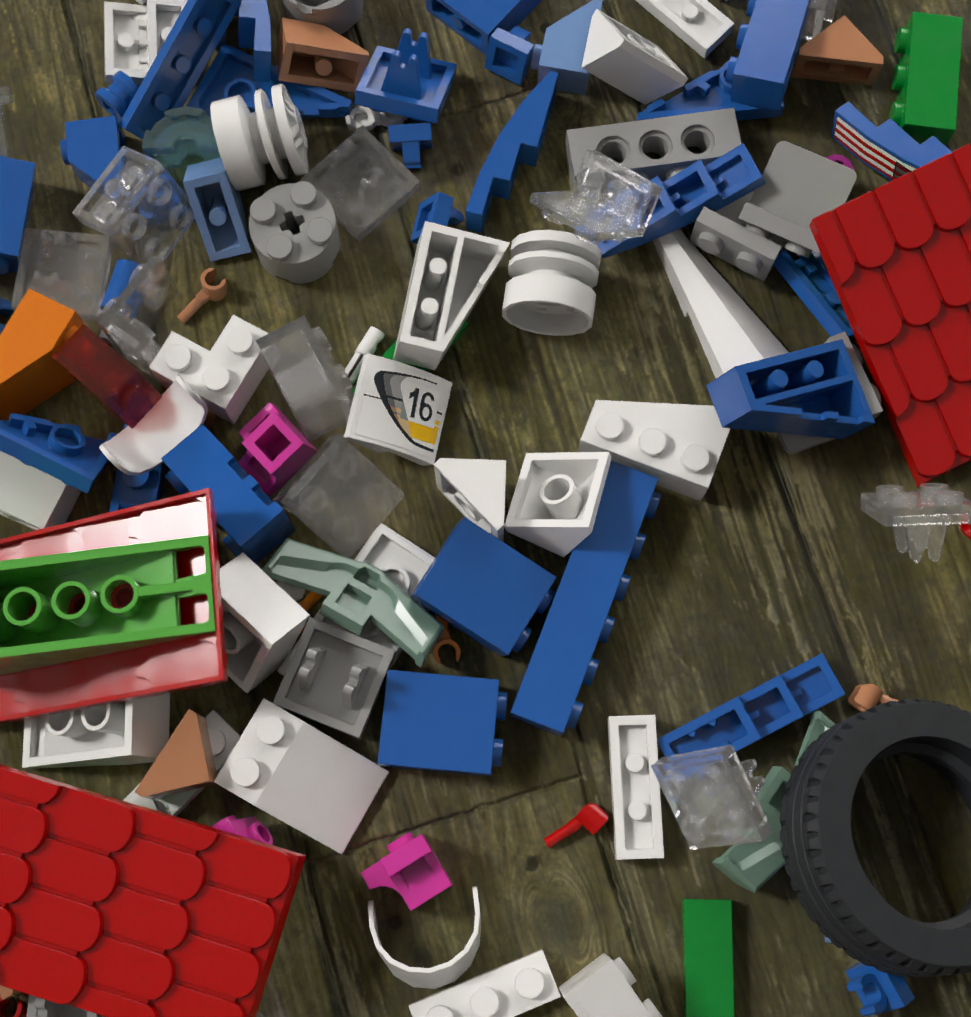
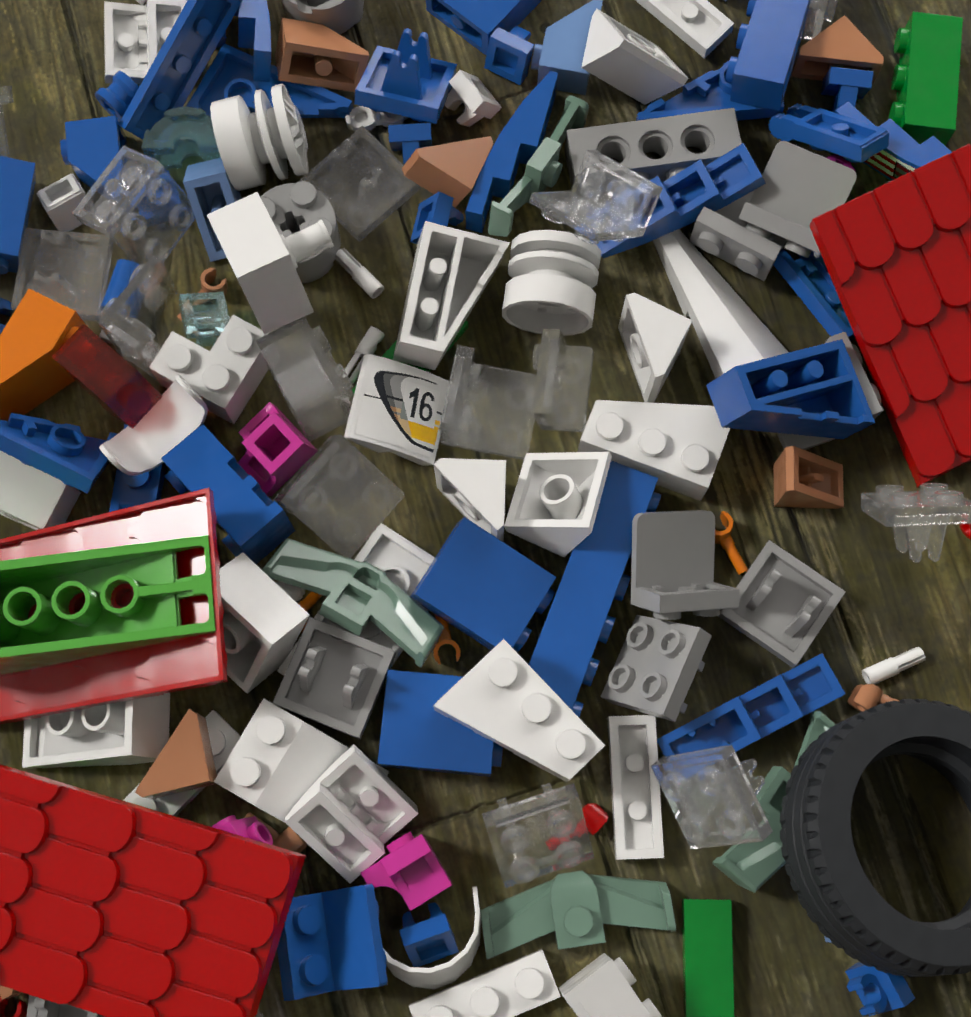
none -> white slope [36,173,97,234]
none -> clear light blue tile [179,292,230,346]
none -> white brick [207,192,334,335]
none -> nougat hand [244,812,308,853]
none -> blue bracket [277,884,388,1001]
none -> white slope [285,744,419,883]
none -> white pin [335,248,384,299]
none -> blue tile [399,903,459,967]
none -> nougat slope [402,136,494,208]
none -> white wedge [433,639,605,782]
none -> clear bracket [439,345,543,460]
none -> white tile [444,70,502,127]
none -> sand green plate [480,870,676,960]
none -> clear plate [482,783,594,889]
none -> sand green plate [488,95,589,237]
none -> clear bracket [527,328,594,432]
none -> light grey plate [601,615,712,722]
none -> white slope [618,293,692,403]
none -> light grey bracket [631,510,740,620]
none -> orange hand [715,511,748,575]
none -> light grey plate [718,540,846,668]
none -> blue hinge [768,103,890,162]
none -> nougat slope [773,446,844,509]
none -> blue tile [821,67,874,113]
none -> white pin [862,647,925,685]

